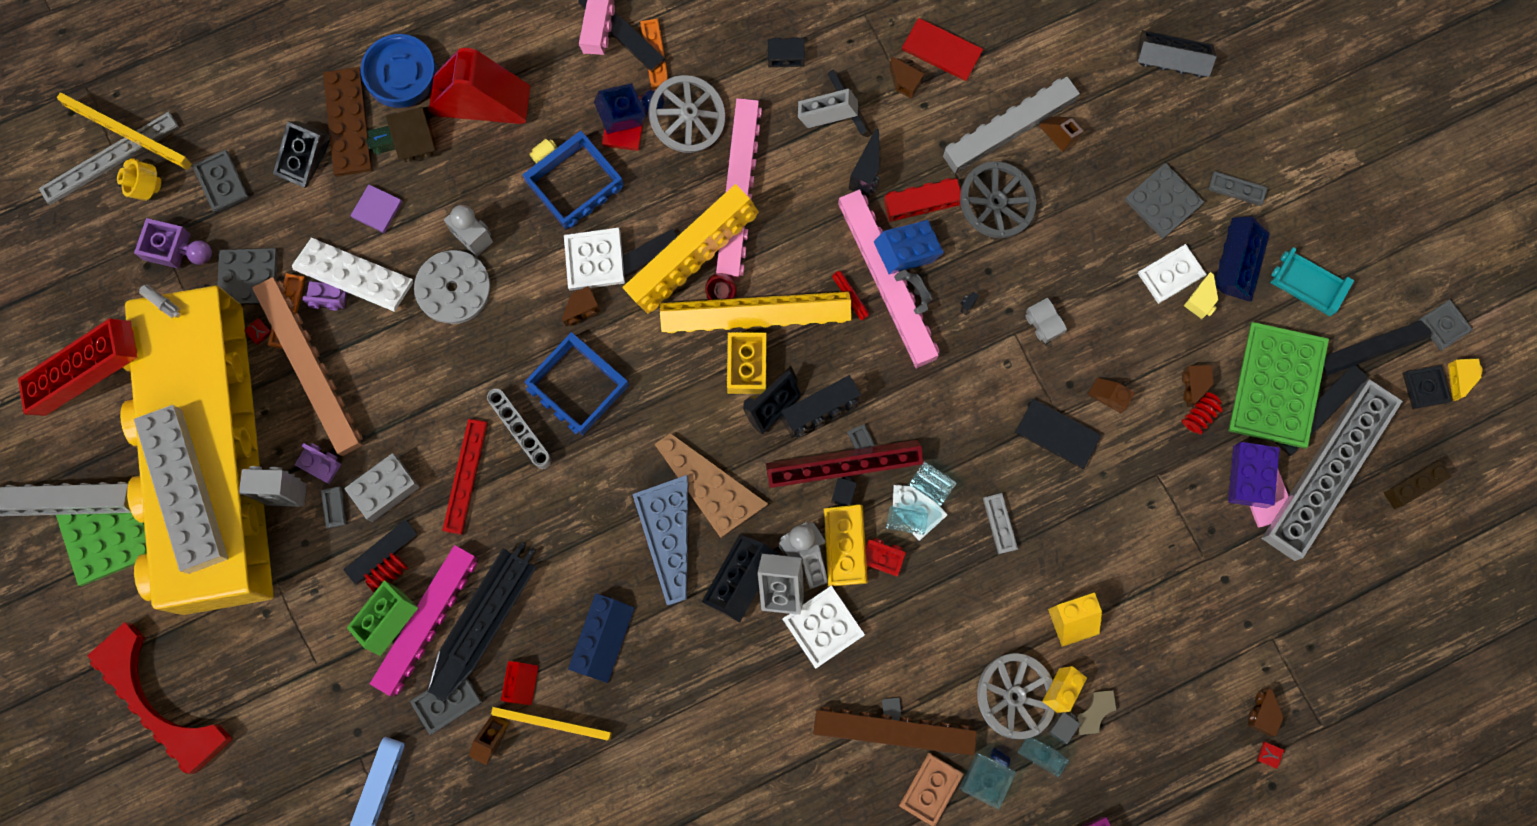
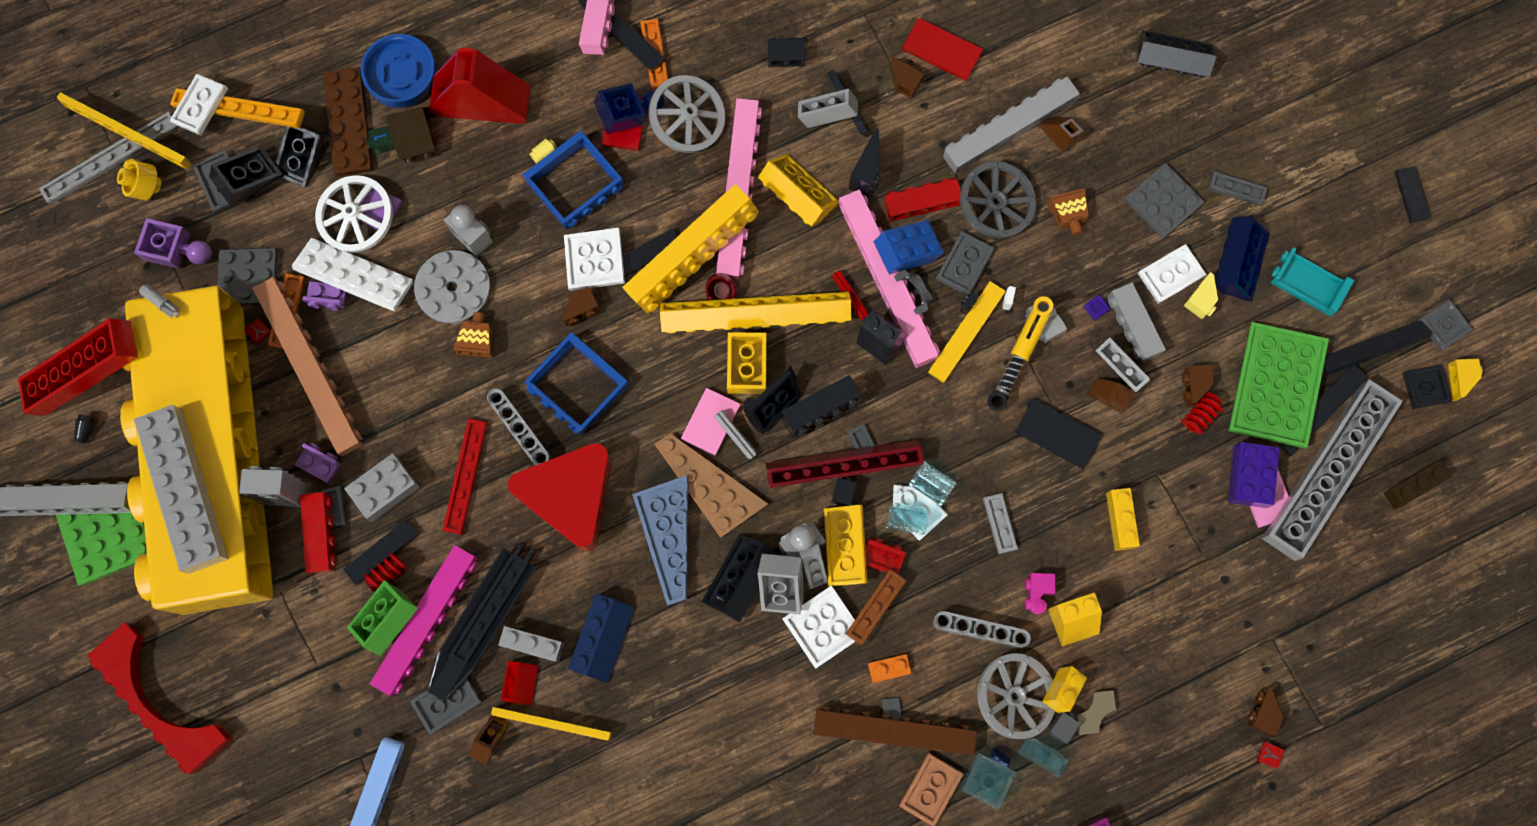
none -> black cone [73,414,95,443]
none -> white tile [170,74,228,136]
none -> light orange tile [170,88,305,129]
none -> black slope [209,145,282,206]
none -> red brick [300,492,337,574]
none -> white wheel [315,176,393,253]
none -> dark orange torso [453,312,493,358]
none -> light grey brick [498,626,564,663]
none -> red brick [508,443,612,552]
none -> bright pink tile [681,388,741,456]
none -> light grey axle [714,410,757,459]
none -> yellow slope [758,153,839,227]
none -> dark orange tile [845,569,906,646]
none -> black slope [856,310,908,365]
none -> orange plate [868,654,911,683]
none -> yellow tile [928,281,1006,383]
none -> light grey beam [933,611,1031,648]
none -> dark grey tile [935,231,994,296]
none -> piece [987,296,1053,413]
none -> white tile [1002,286,1016,310]
none -> dark pink brick [1025,573,1055,614]
none -> dark orange torso [1047,188,1088,235]
none -> dark purple tile [1083,295,1110,321]
none -> light grey brick [1096,337,1150,392]
none -> yellow brick [1106,488,1140,551]
none -> light grey brick [1108,282,1166,363]
none -> black tile [1394,166,1430,223]

